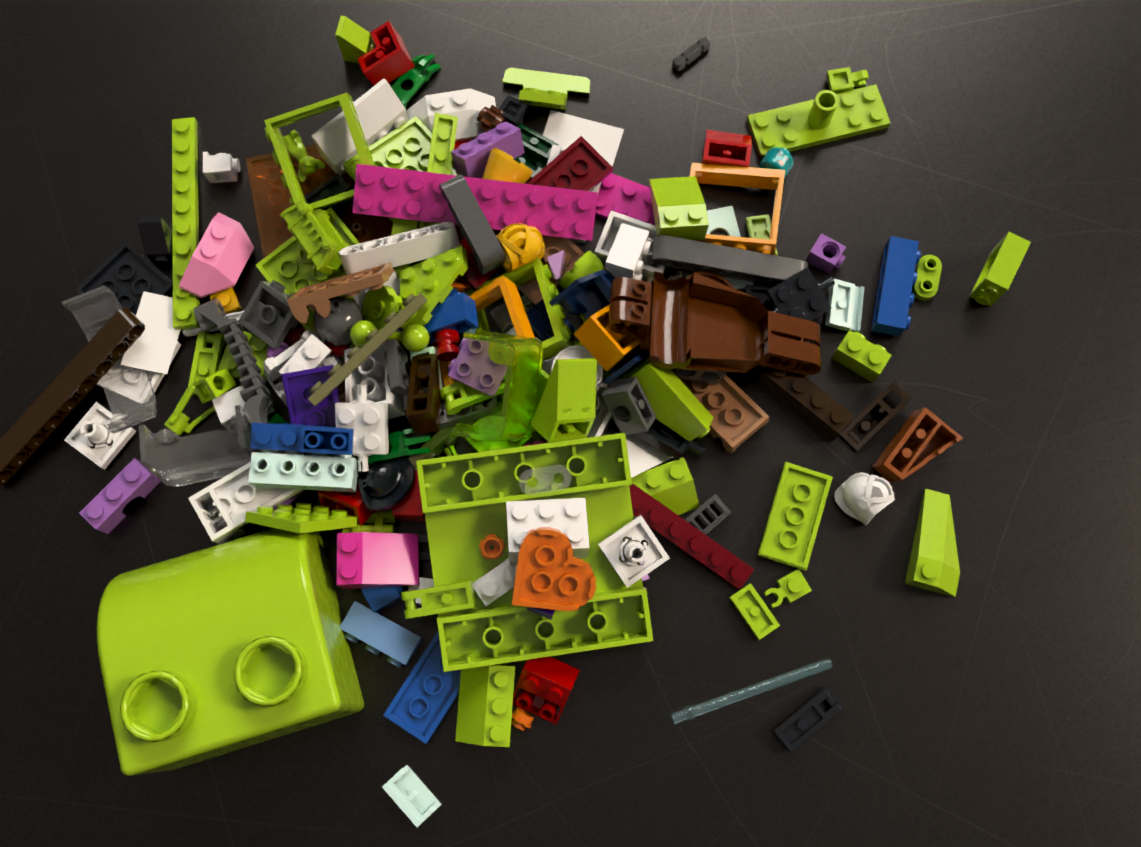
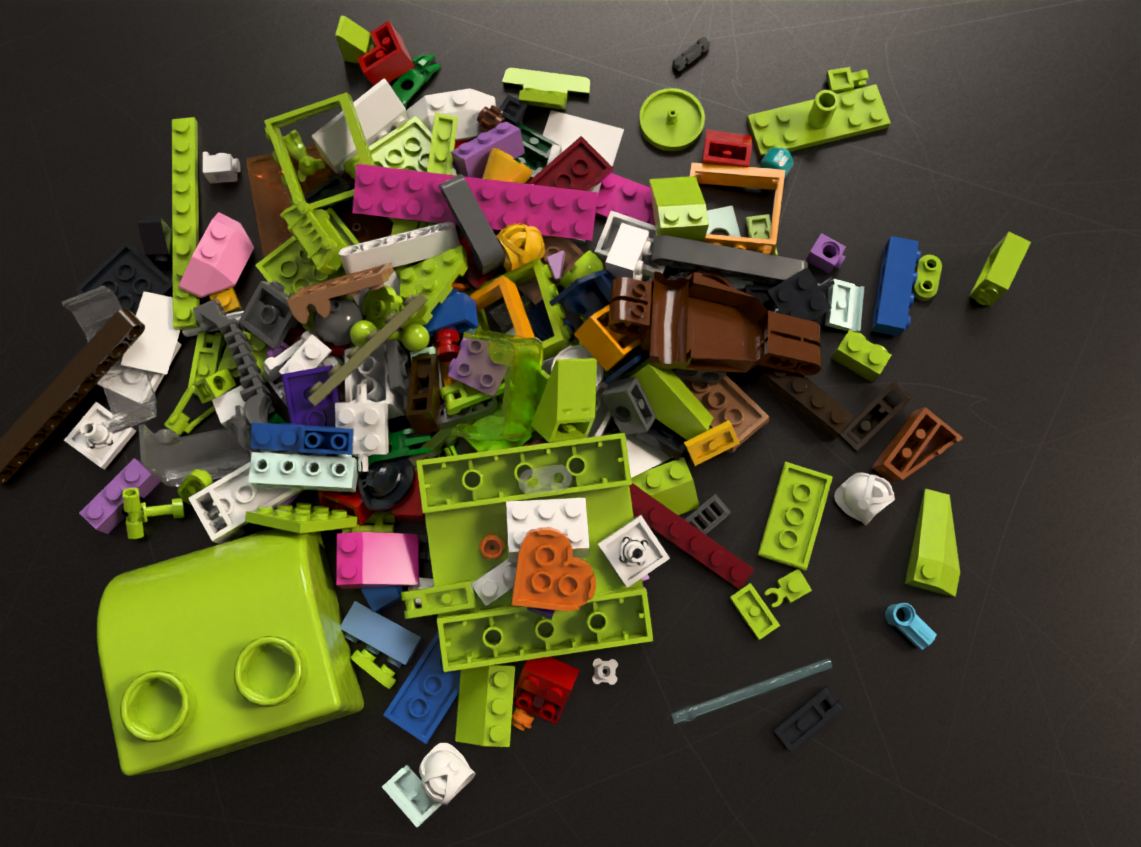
none -> lime bar [122,488,184,539]
none -> lime plate [177,469,213,505]
none -> lime plate [350,648,396,689]
none -> white helmet [419,743,476,805]
none -> white plate [592,658,618,685]
none -> lime piece [639,88,705,151]
none -> yellow plate [684,420,740,466]
none -> medium azure piece [885,603,937,650]

